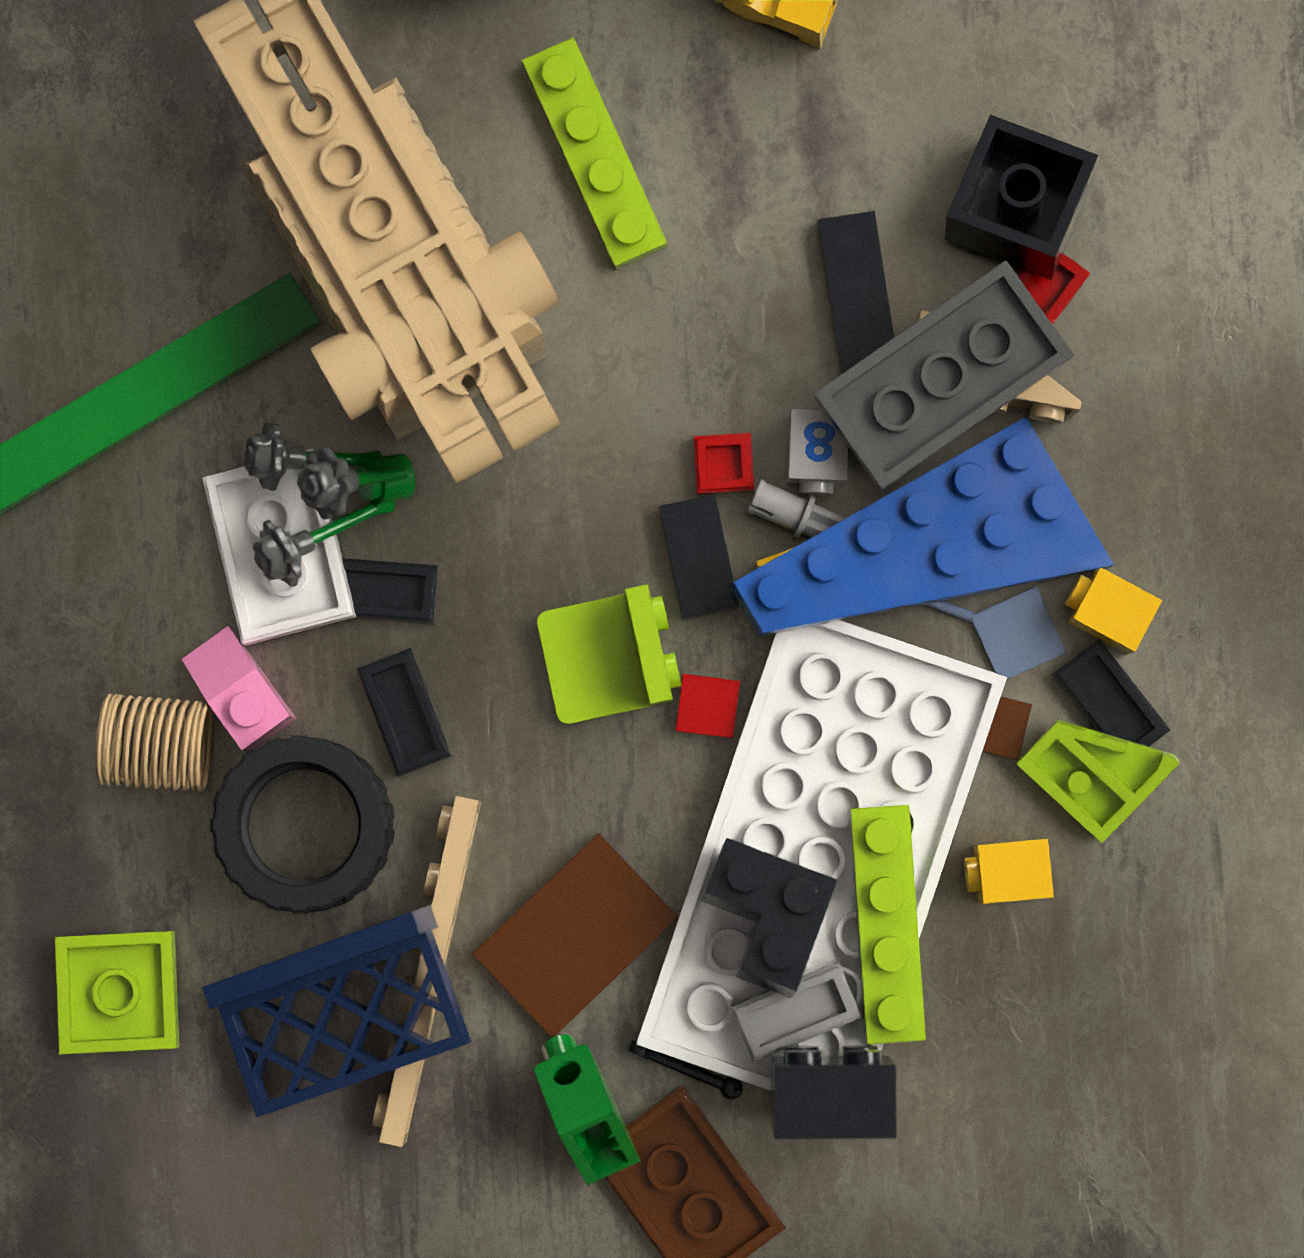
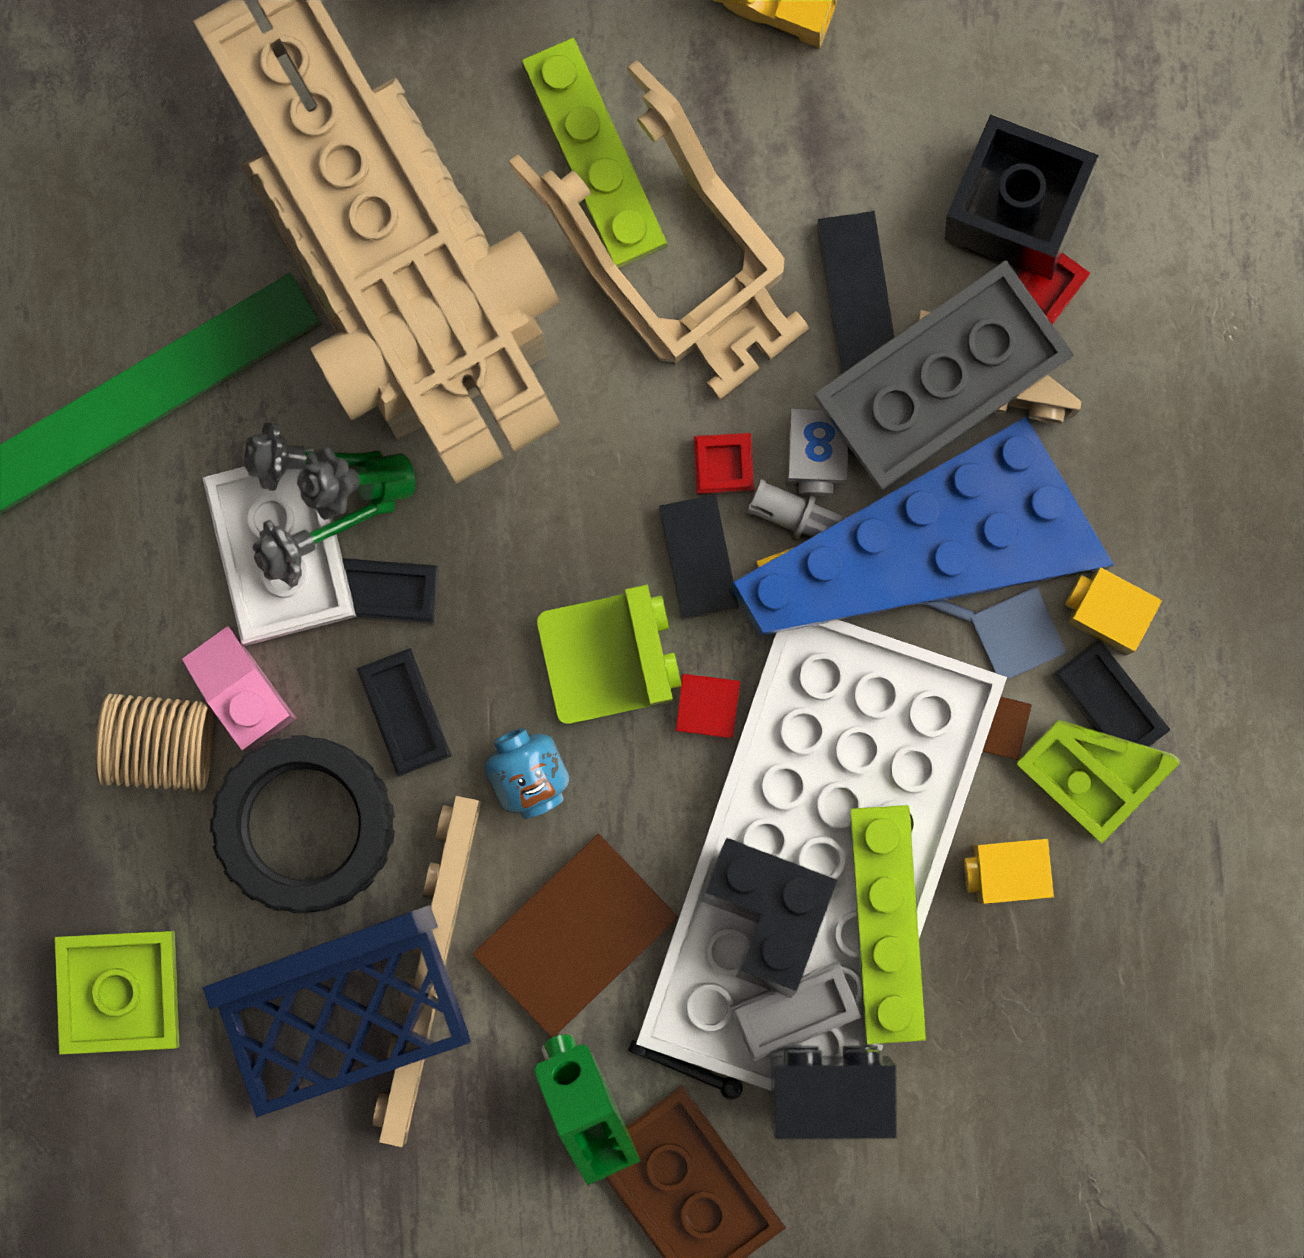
none -> dark azure head [484,728,570,819]
none -> tan piece [508,60,809,400]

